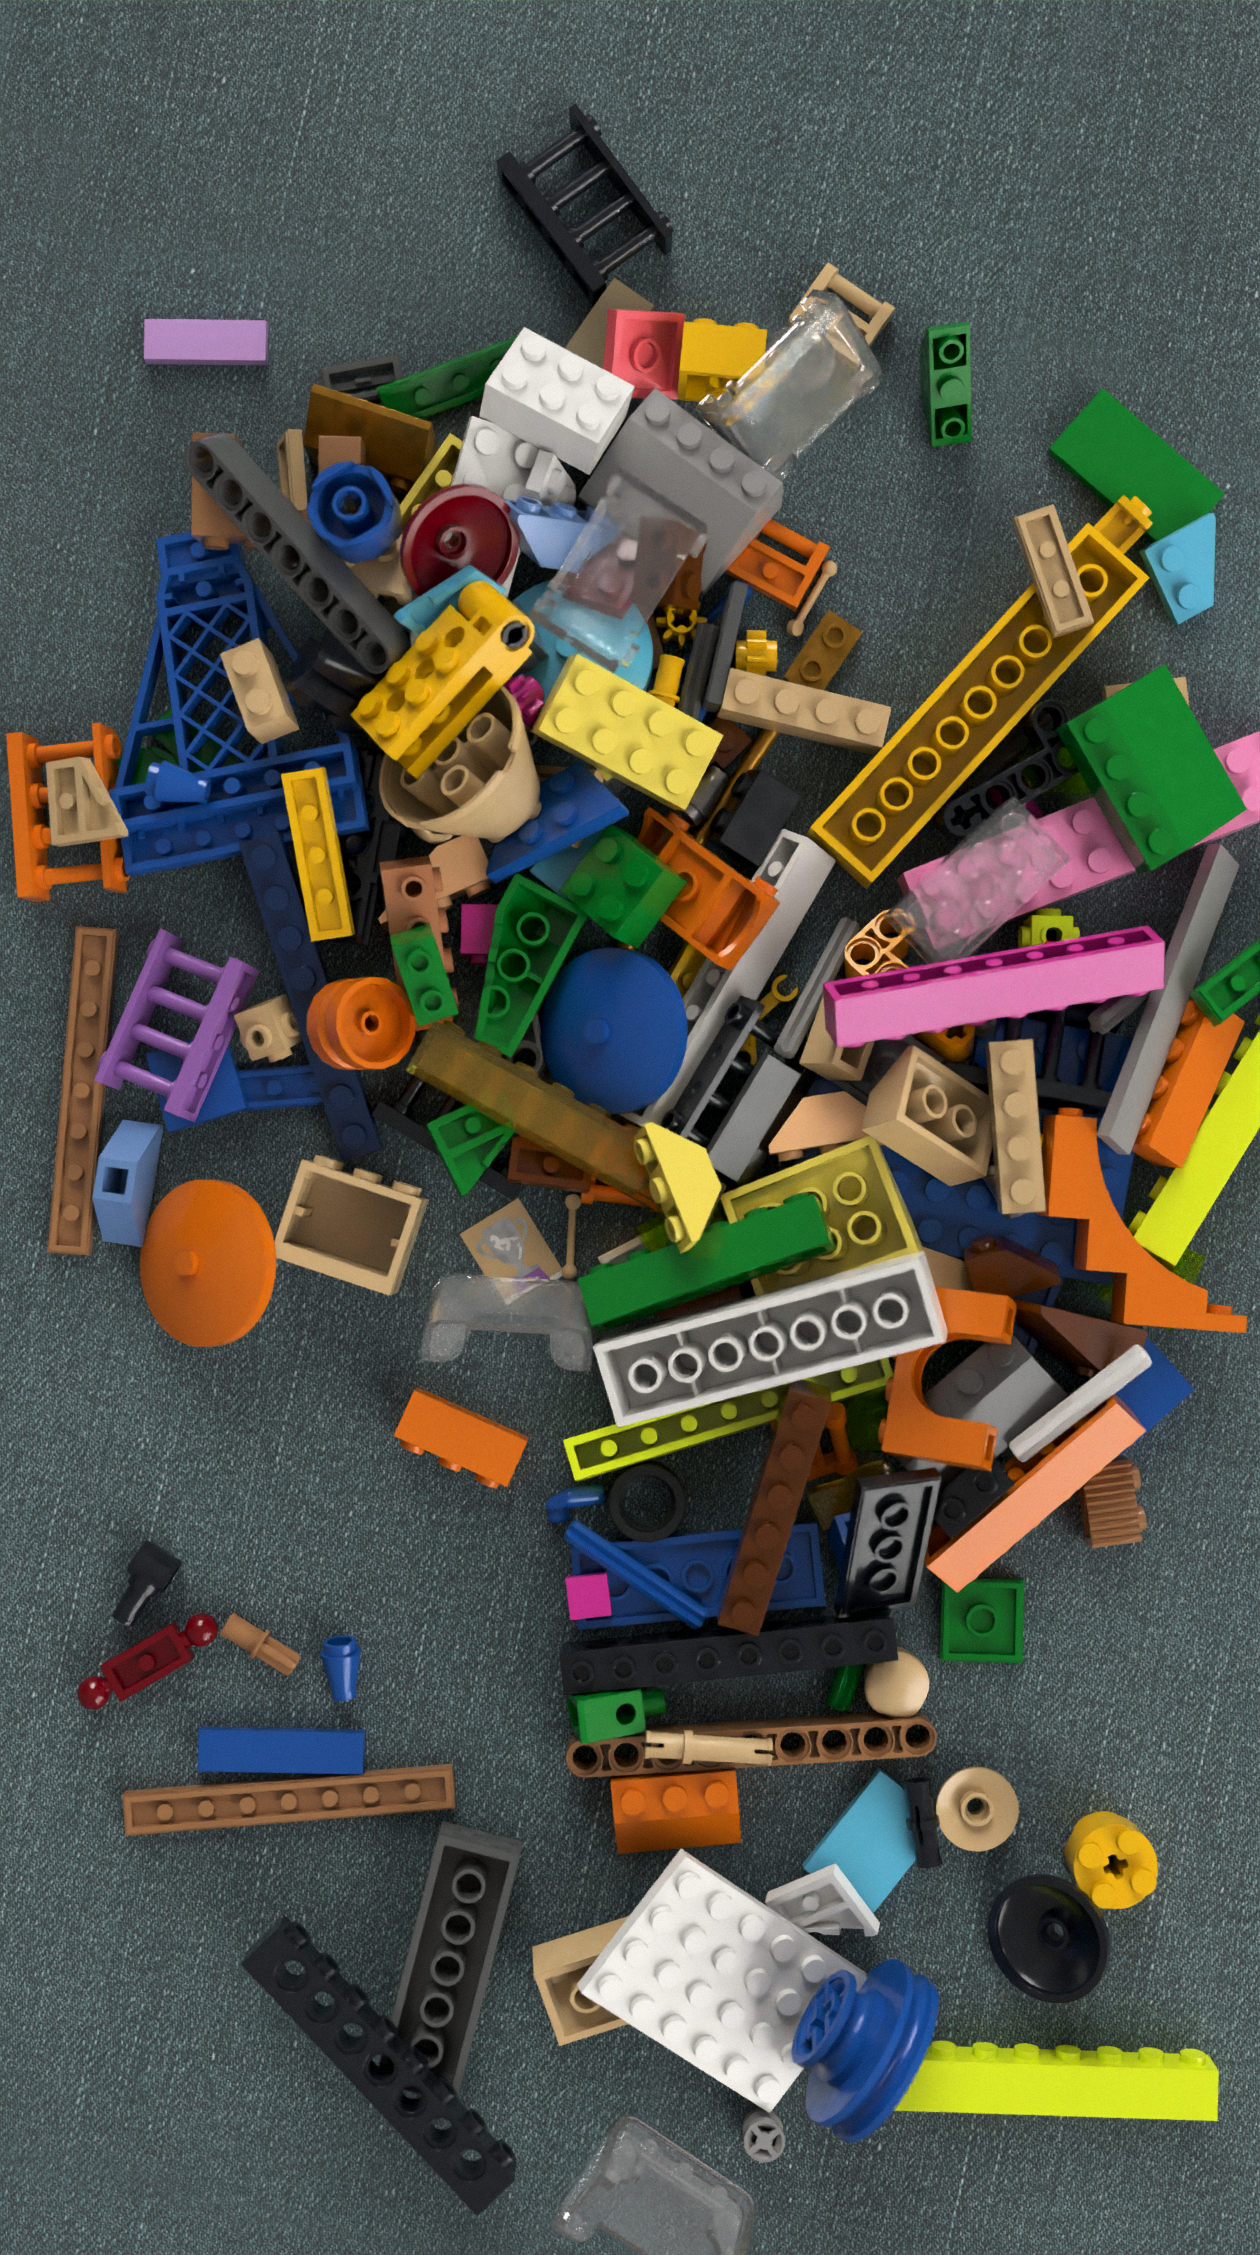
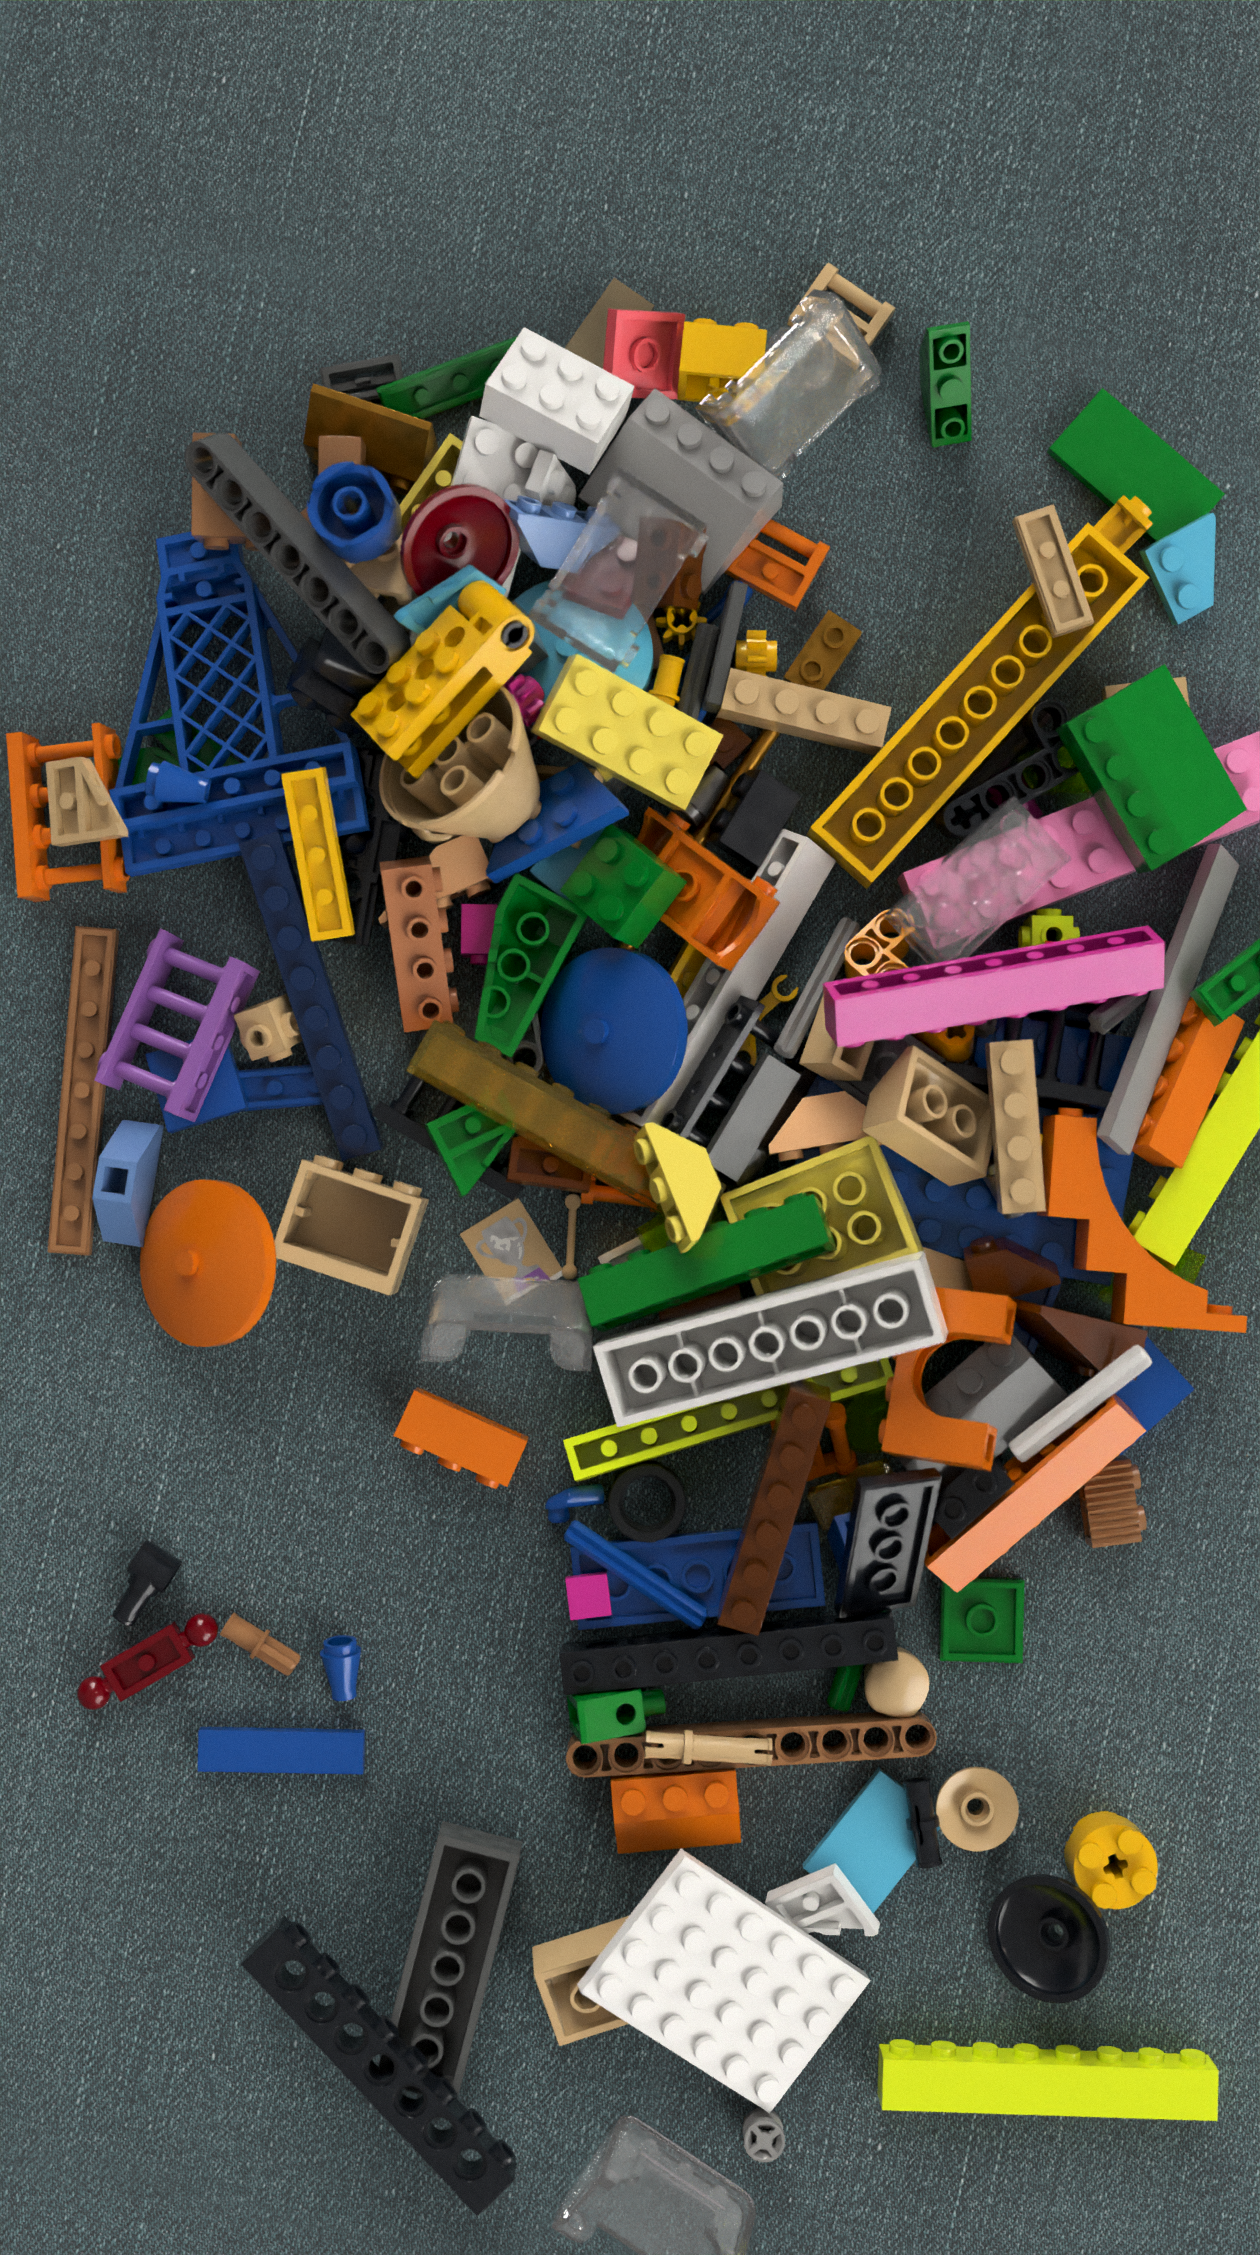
medium nougat tile [122,1764,456,1836] -> none
lavender tile [144,319,268,366] -> none
tan brick [220,638,300,745] -> none
tan tile [277,429,307,513] -> none
orange wheel [307,977,416,1070] -> none
green brick [390,923,459,1027] -> none
black fence [496,103,674,307] -> none
tan hinge [787,560,837,636] -> none
blue wheel [791,1959,939,2143] -> none

